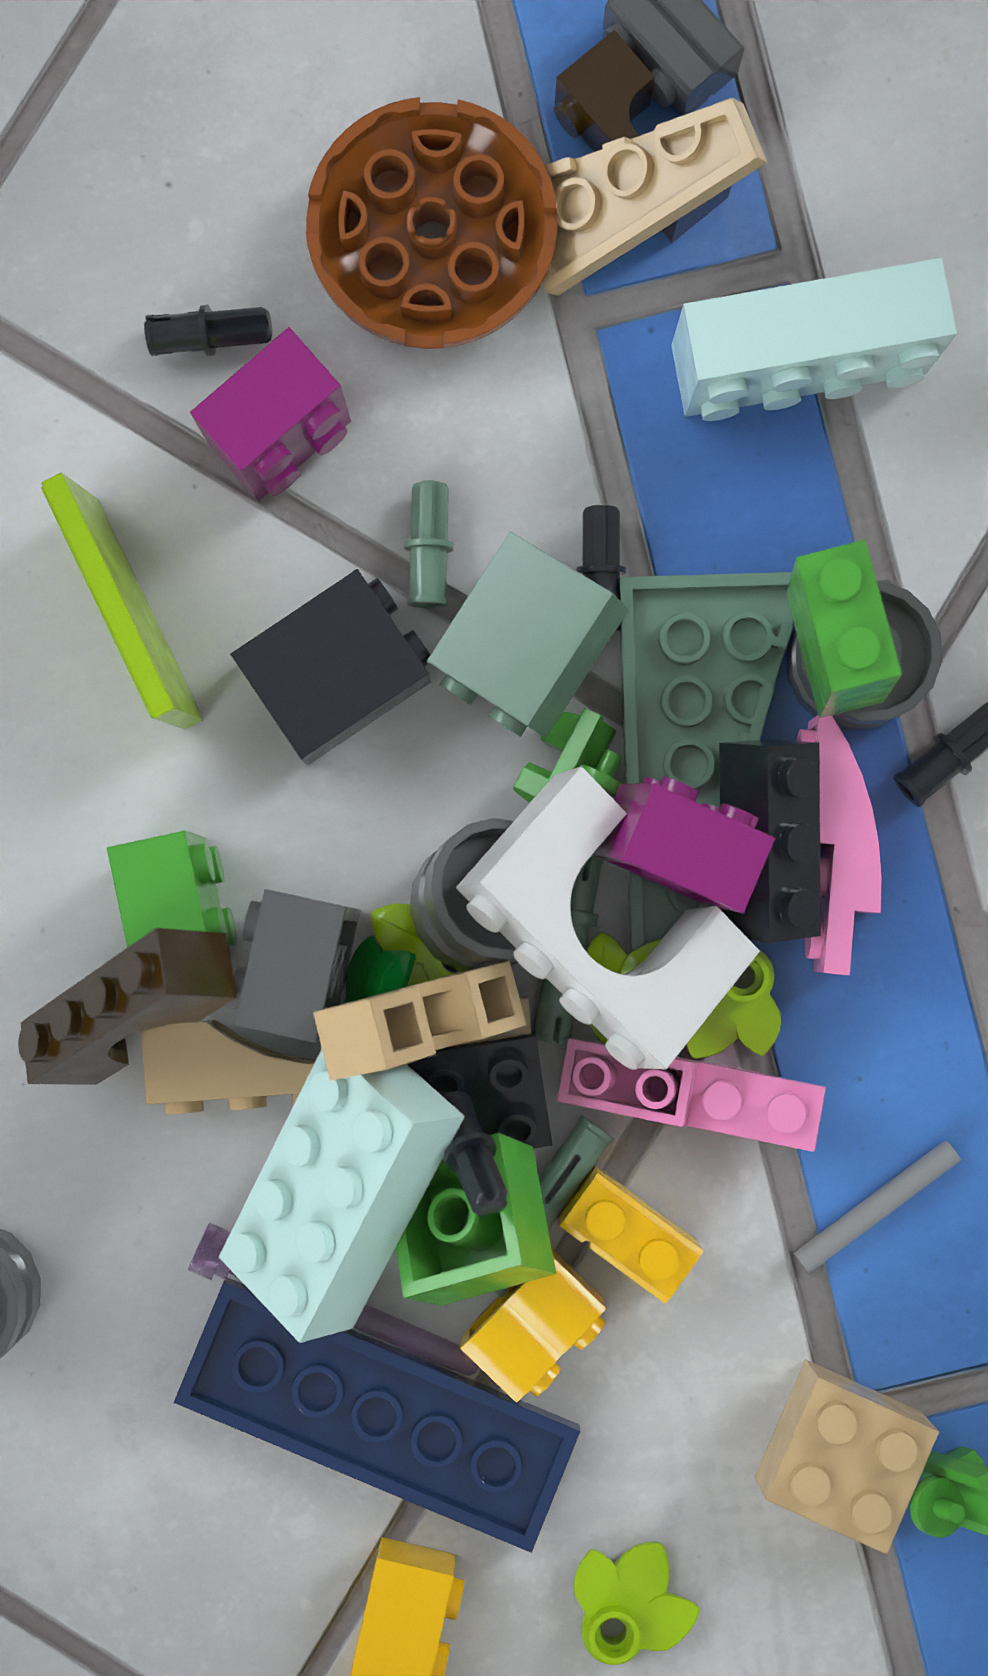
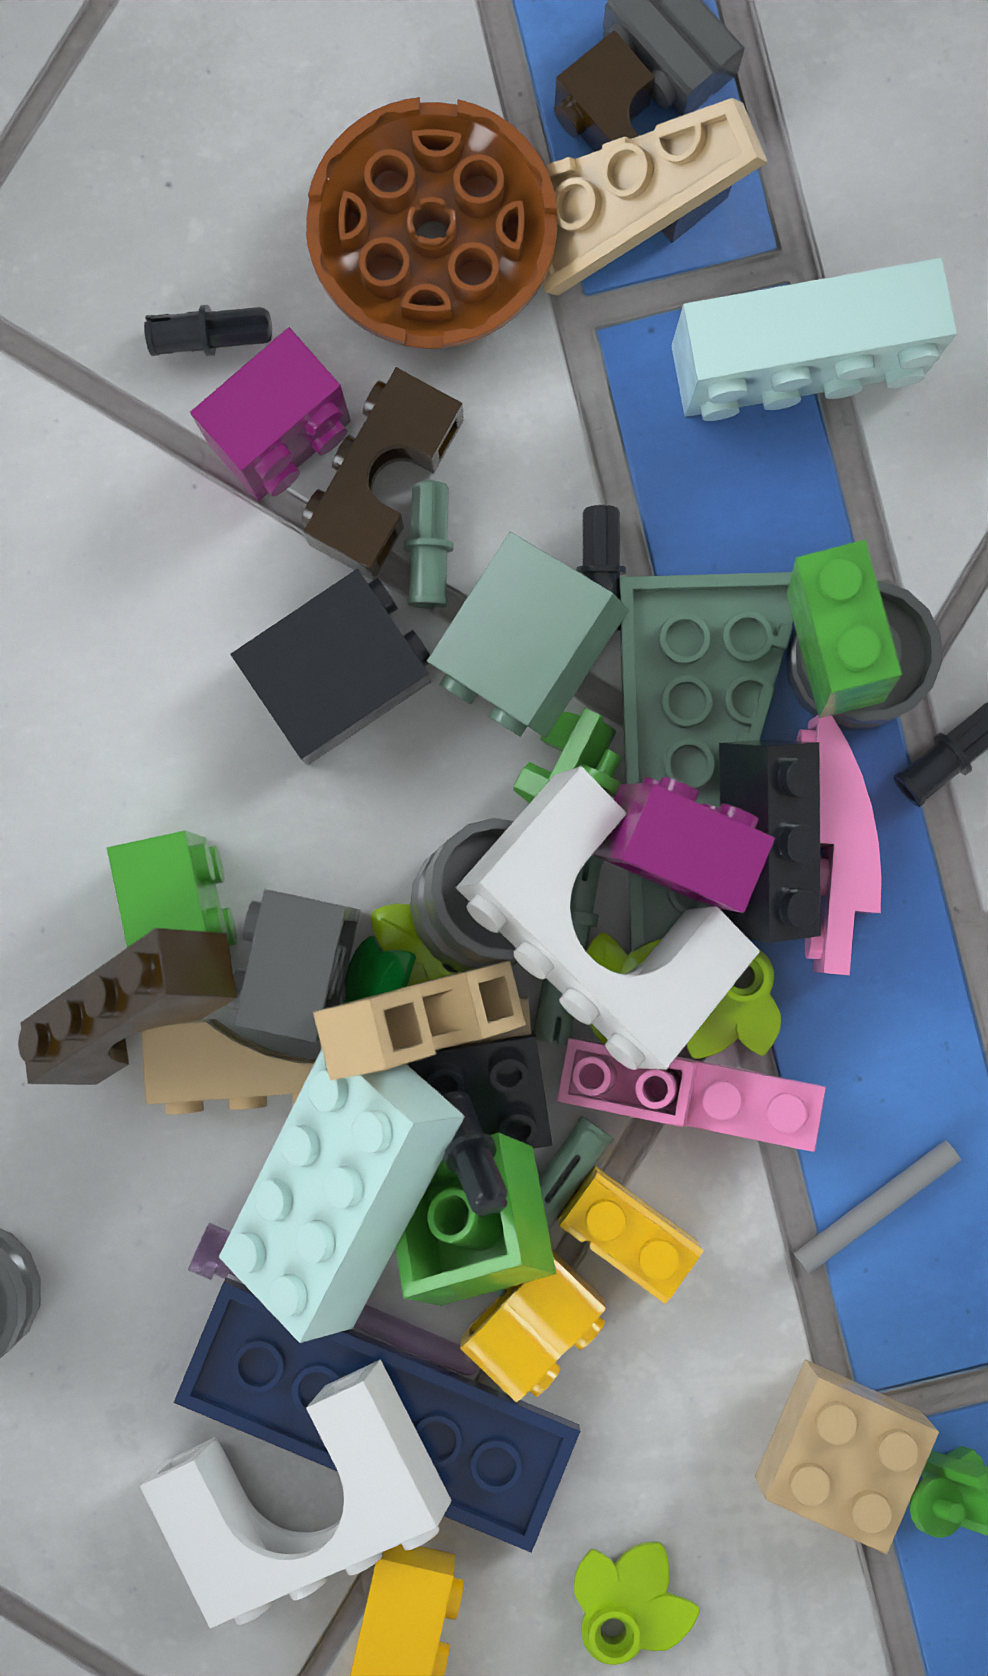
lime tile [41,472,204,729] -> none
none -> white arch [140,1359,452,1629]
none -> dark brown arch [301,367,464,580]

